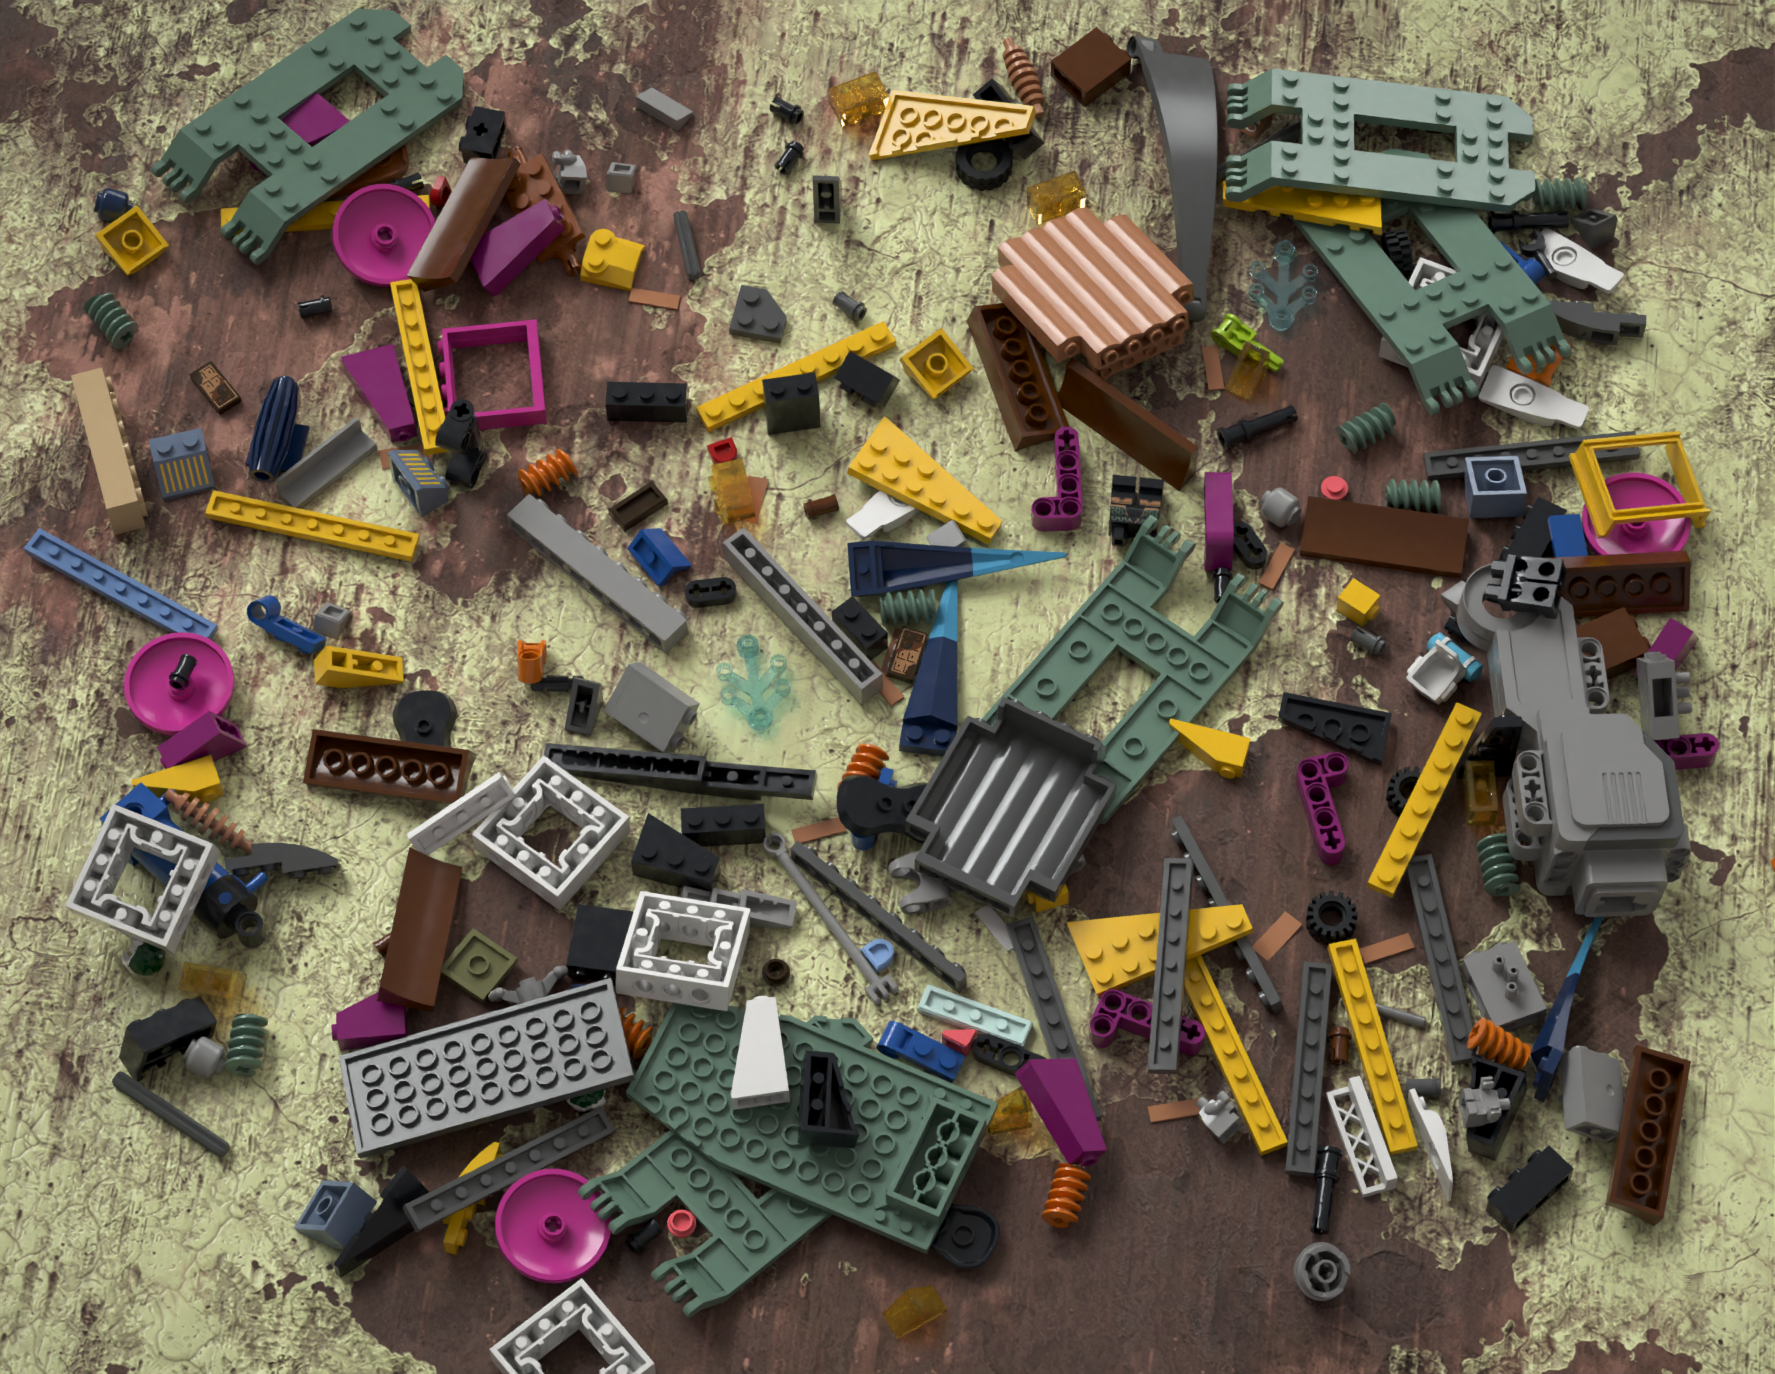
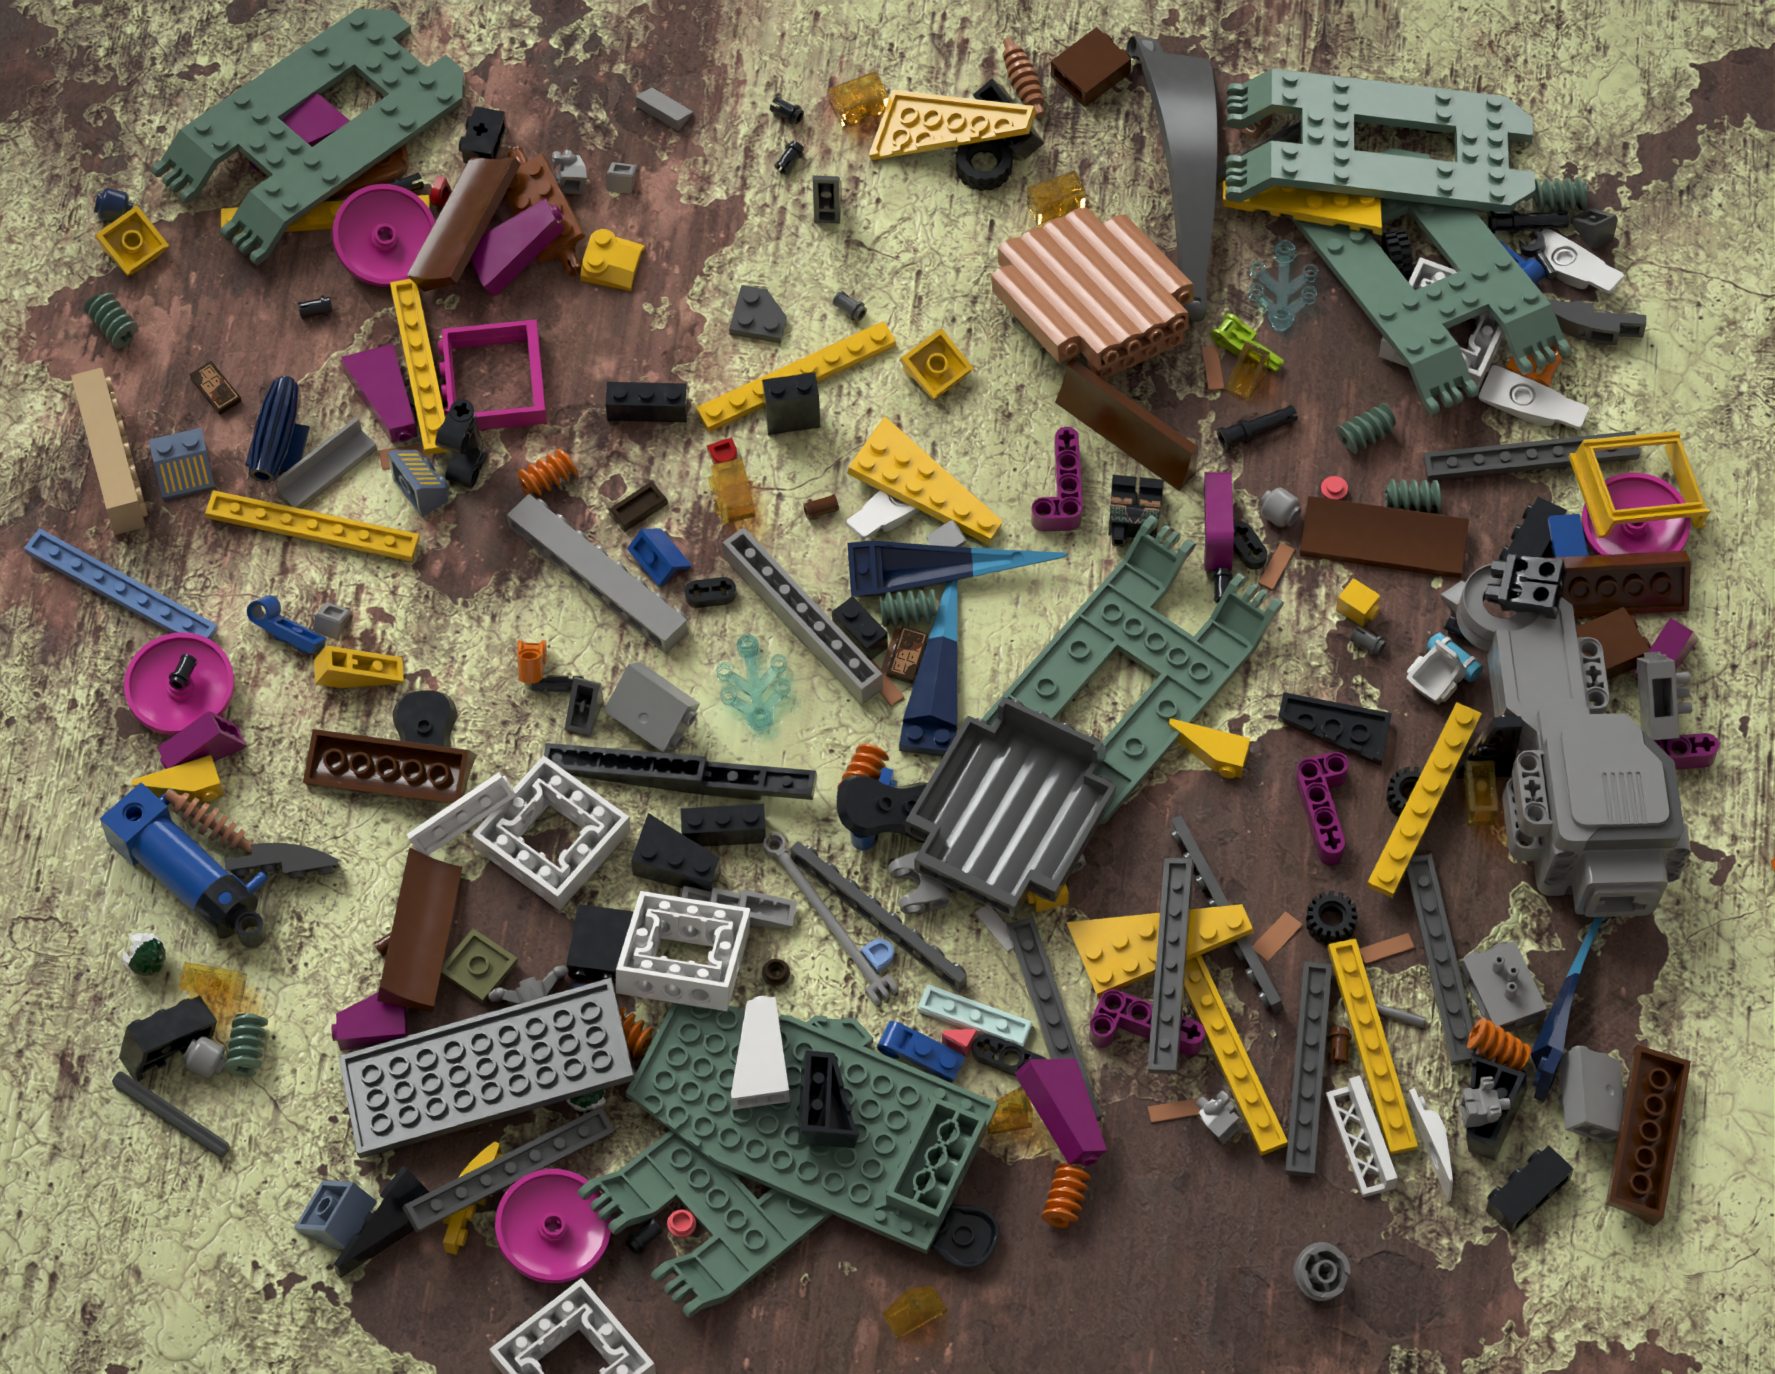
white brick [65,804,221,954] -> none
nougat window [629,288,681,310] -> none
dark grey axle [673,210,701,280] -> none
nougat sticker [736,476,769,523] -> none
nougat window [791,817,846,844] -> none
black piece [834,351,900,408] -> none
reddish brown arch [967,303,1069,452] -> none
black pin [1310,1146,1343,1235] -> none
dark grey pin [1406,1076,1441,1099] -> none
sand blue slope [1464,456,1527,518] -> none
sand green piece [1476,833,1520,897] -> none

